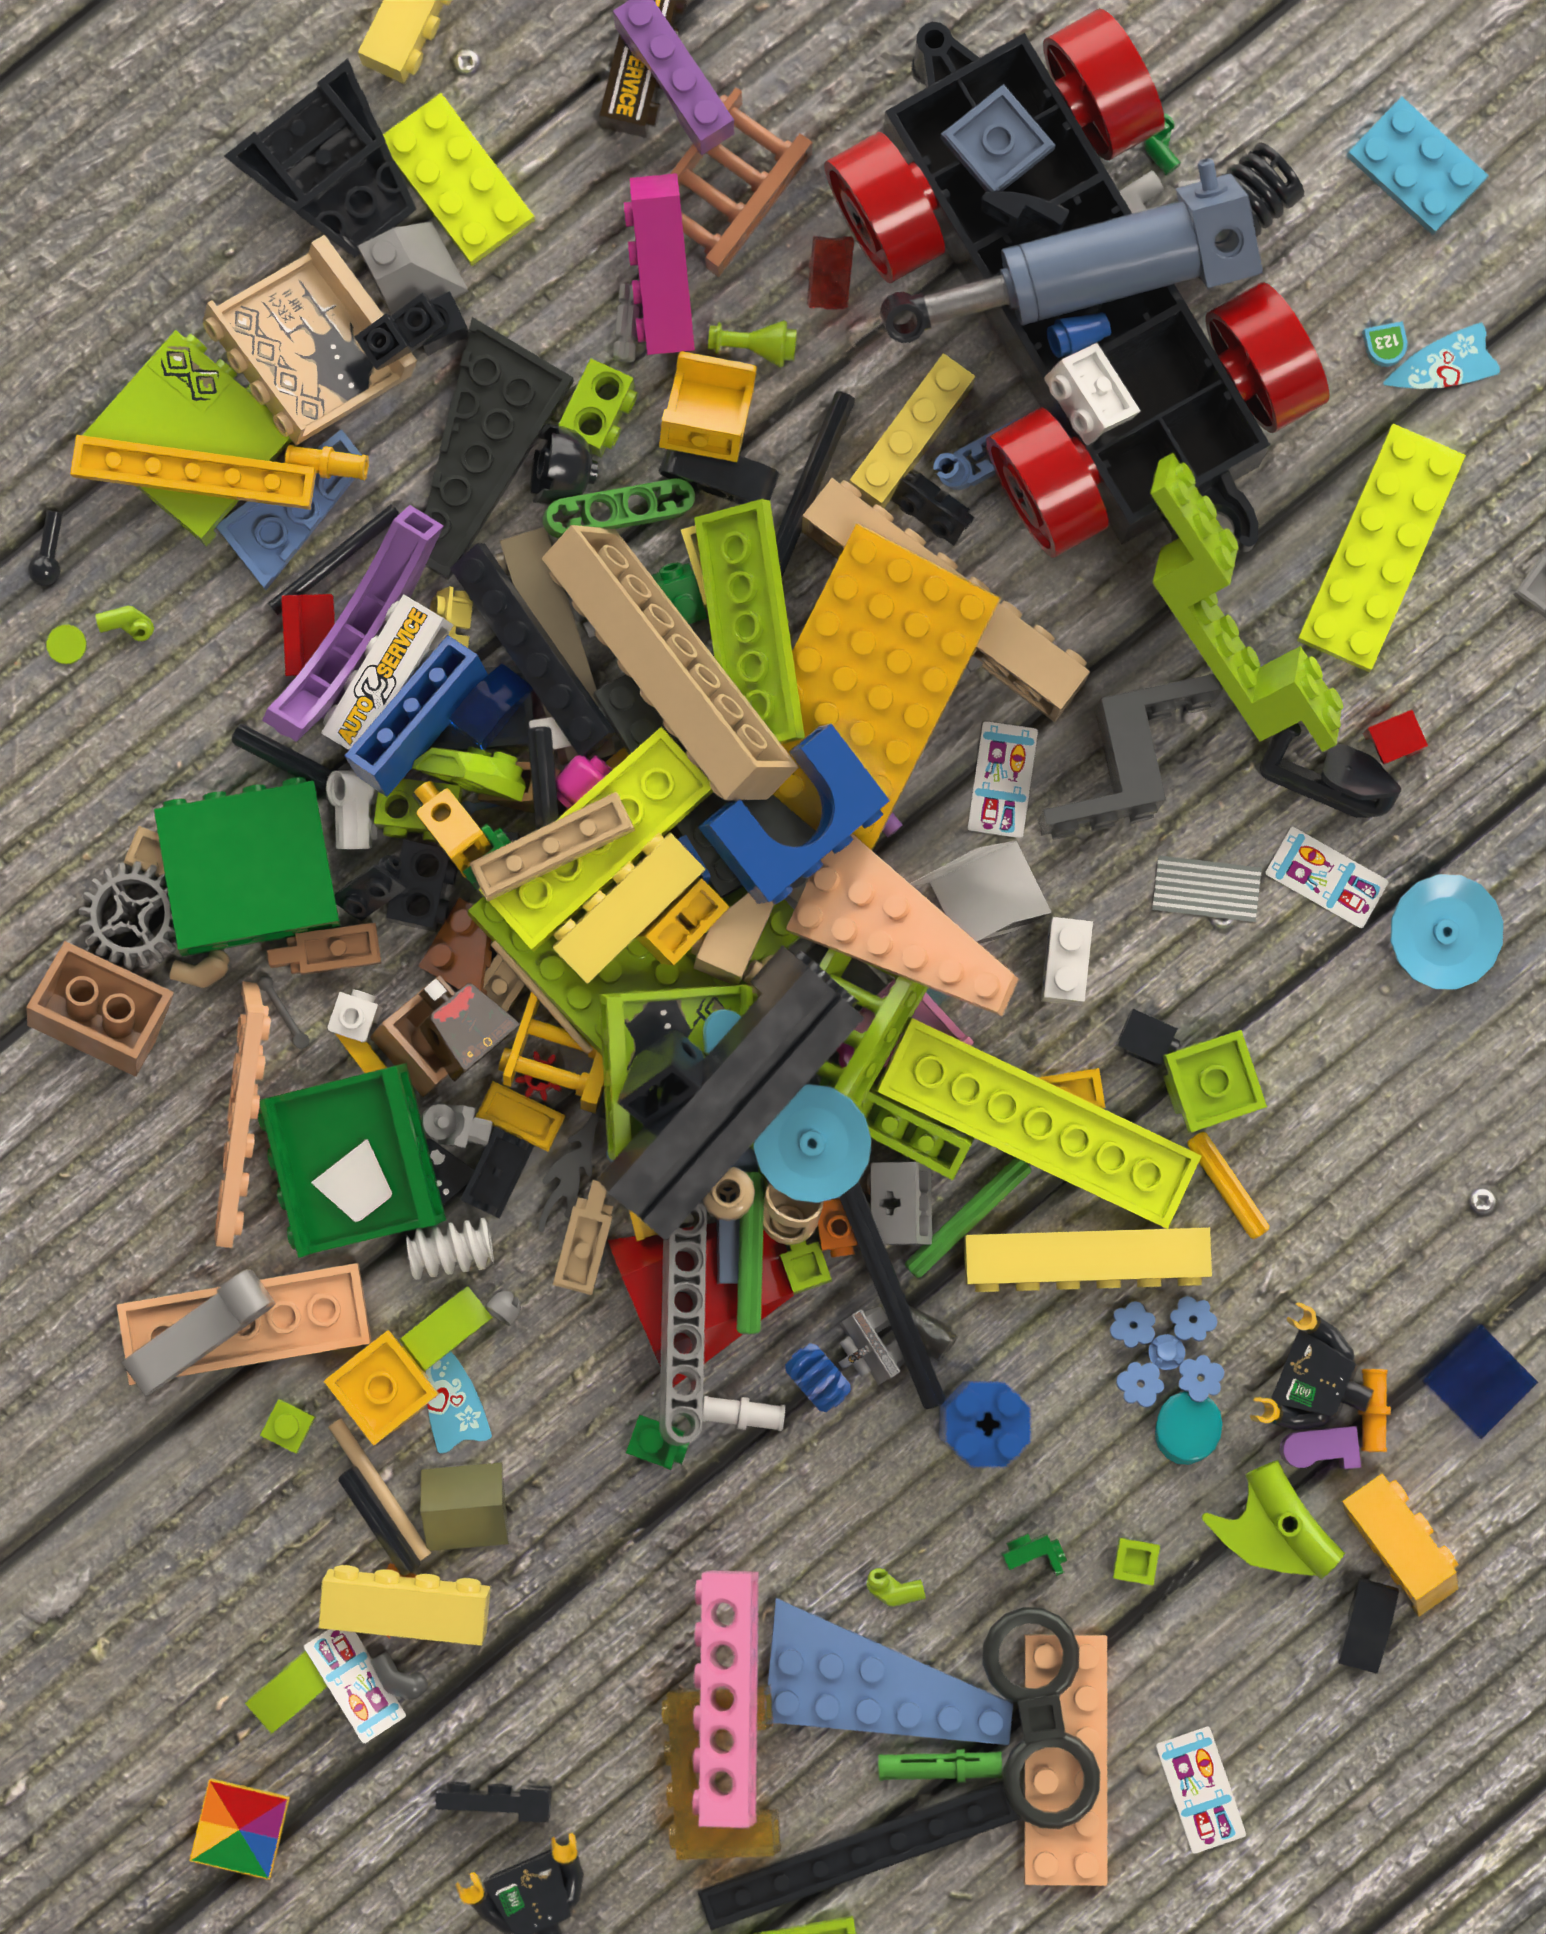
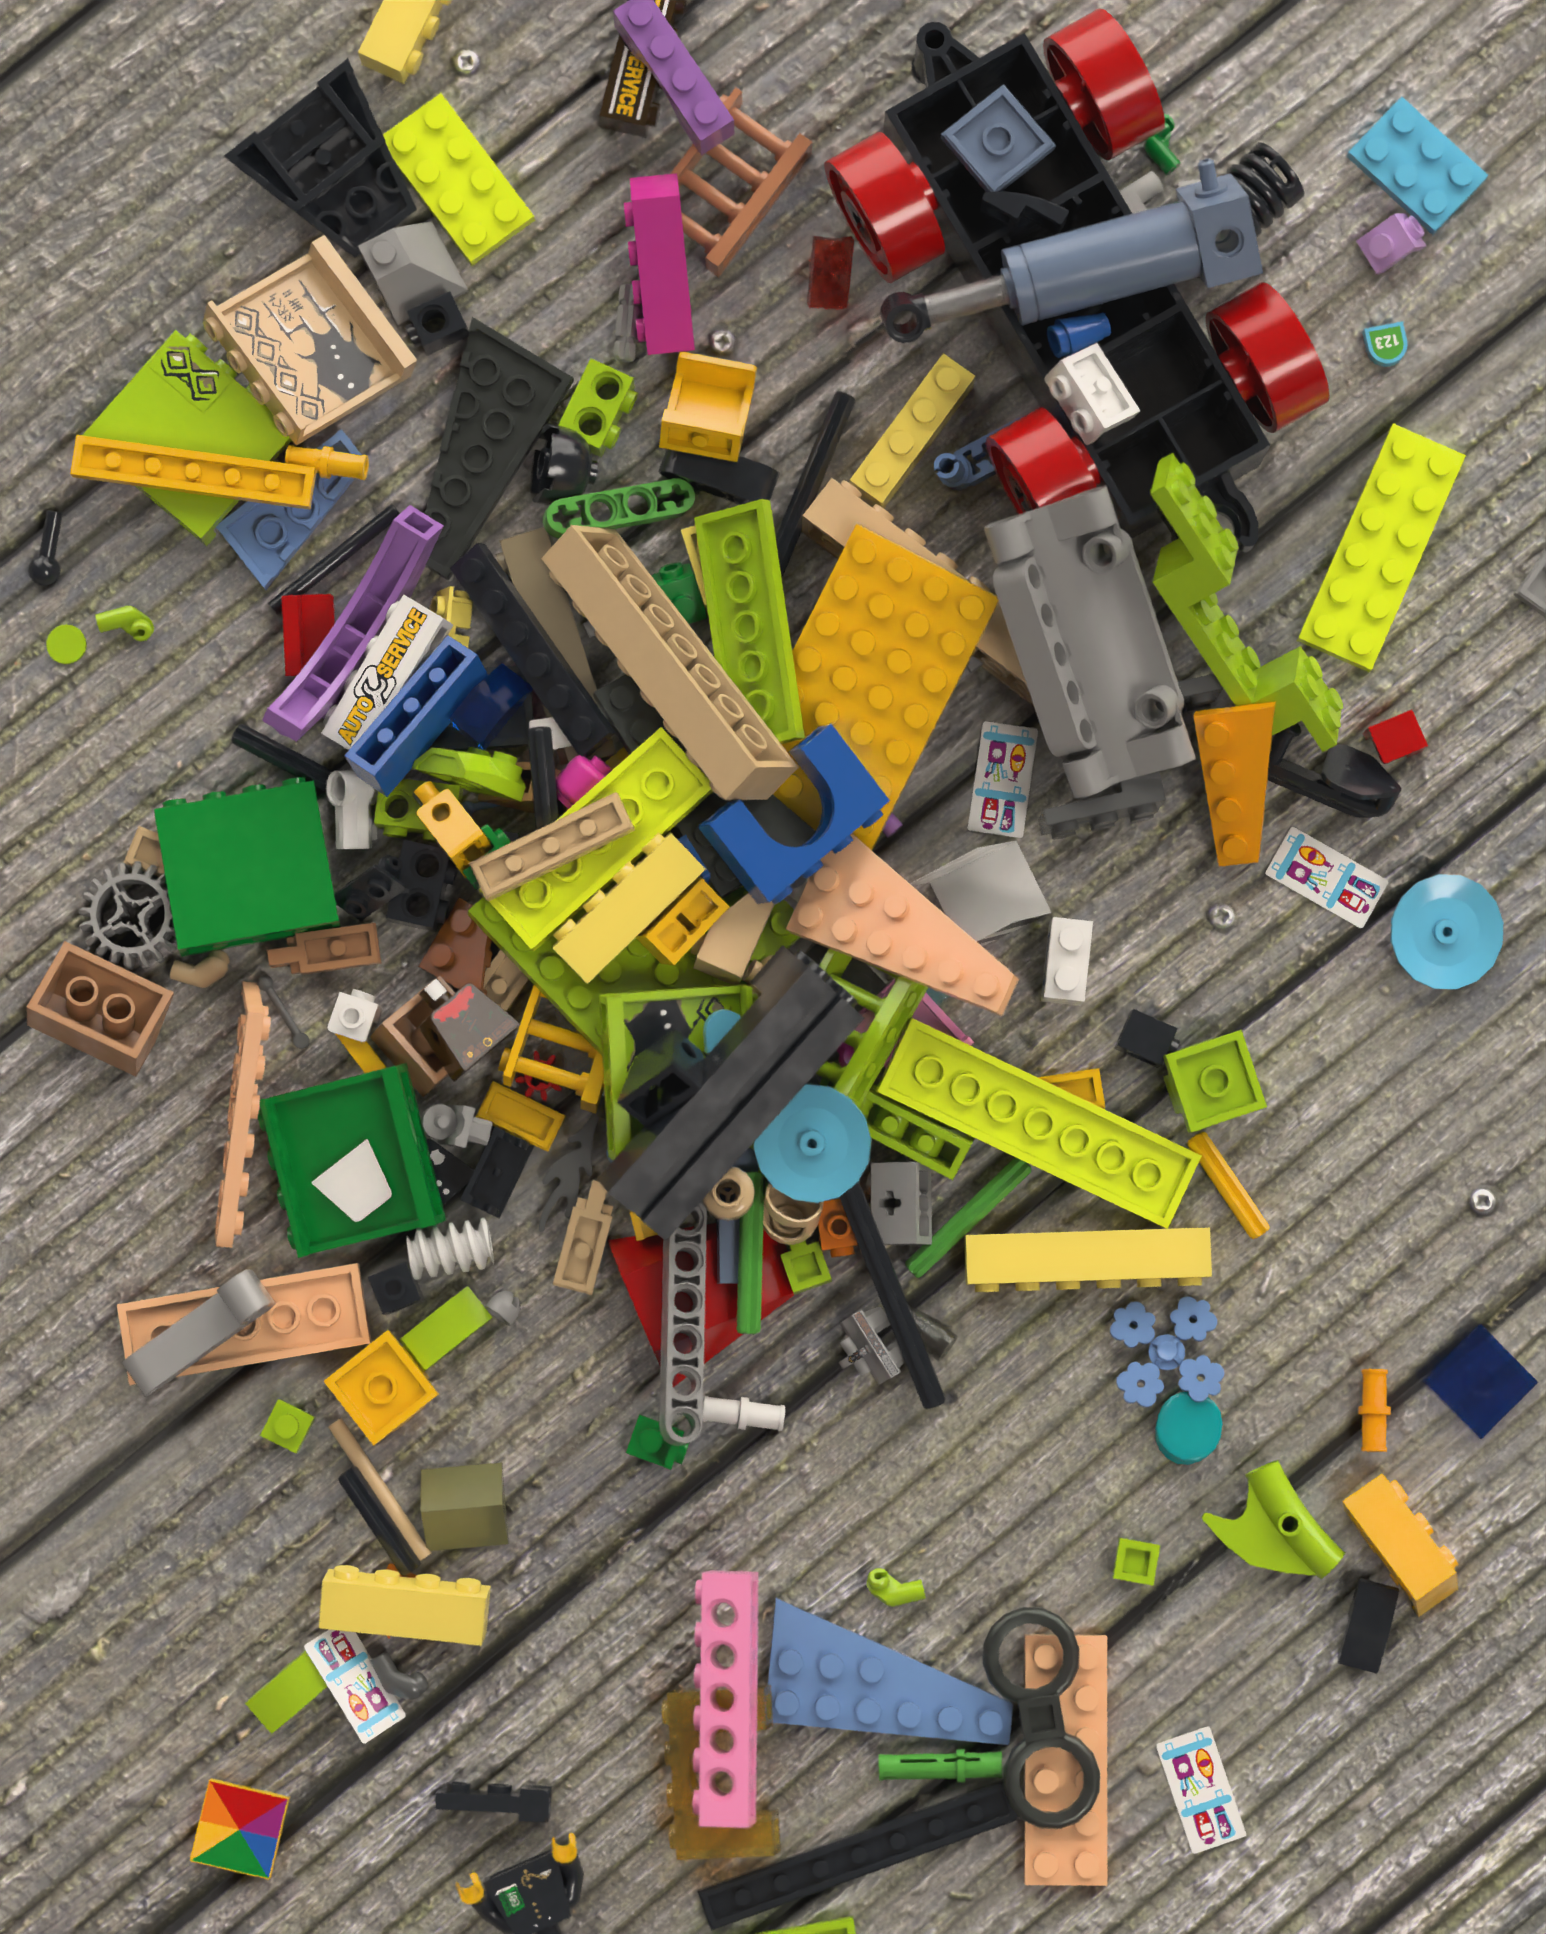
black slope [354,293,448,370] -> none
medium azure sticker [426,1352,492,1453] -> none
tan axle [491,941,593,1054] -> none
lime piece [708,320,797,368] -> none
blue gear [785,1343,851,1412] -> none
black hinge [891,471,975,546] -> none
blue brick [939,1381,1031,1467] -> none
green bracket [1001,1533,1067,1576] -> none
light grey sticker [1152,855,1262,922] -> none
torso [1250,1302,1374,1430] -> none
medium lavender leg [1279,1426,1361,1469] -> none
medium azure sticker [1383,323,1500,389] -> none
none -> black brick [368,1261,425,1315]
none -> light grey panel [983,486,1196,798]
none -> light orange wing [1194,701,1276,867]
none -> lavender bracket [1356,213,1426,274]

